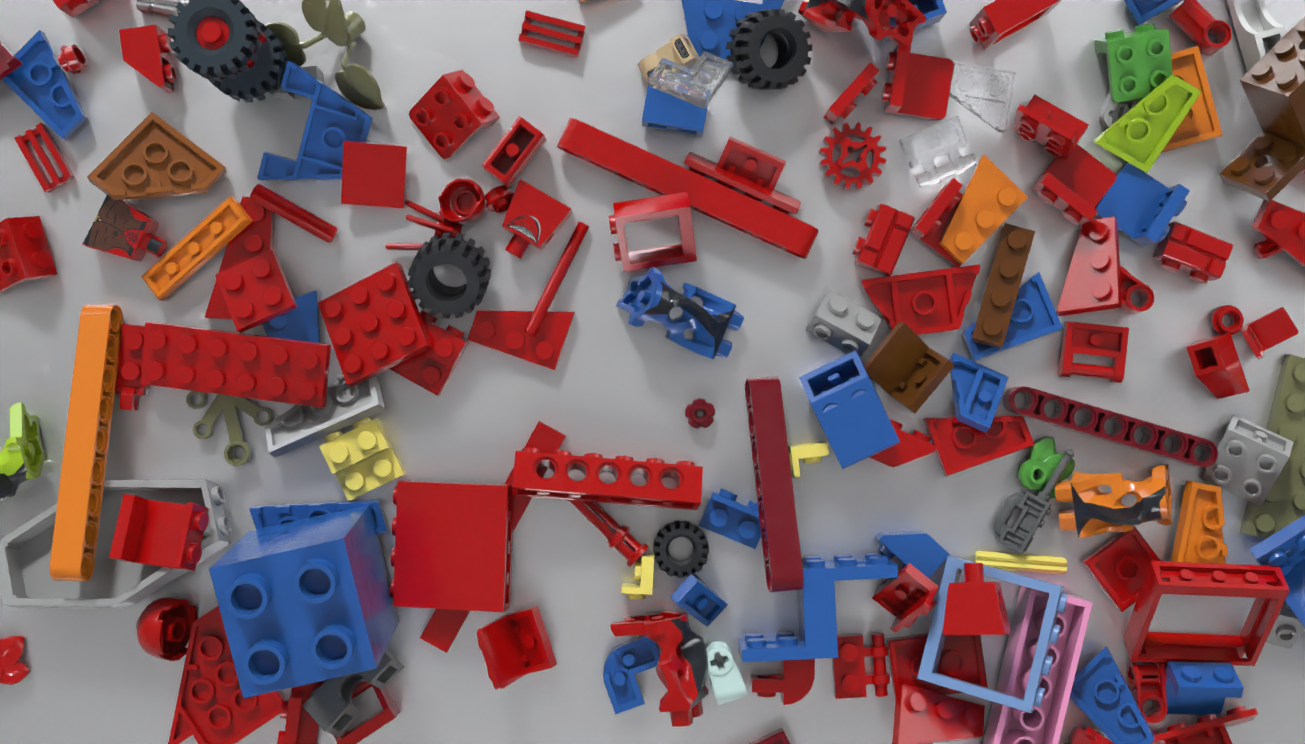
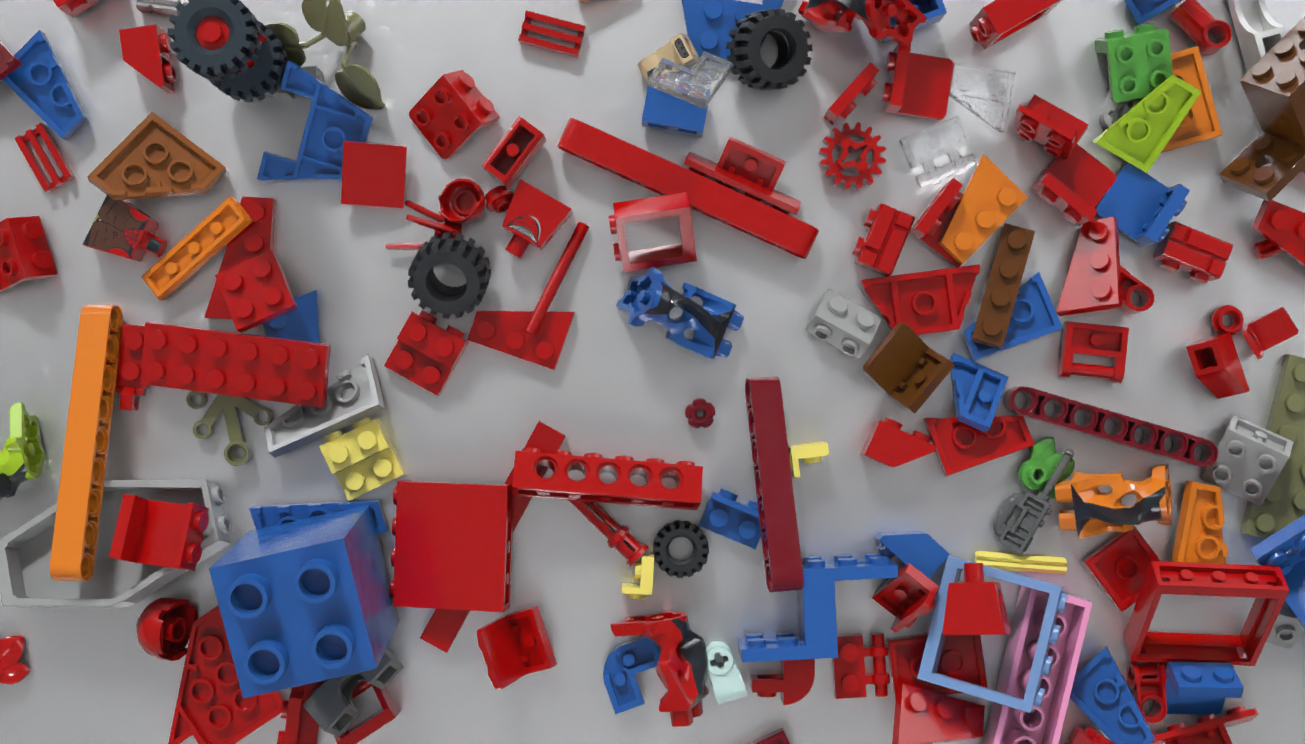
red plate [58,44,87,74] -> none
red axle [250,184,338,243] -> none
red plate [318,262,432,387] -> none
blue slope [670,573,728,627] -> none
blue slope [799,350,900,469] -> none

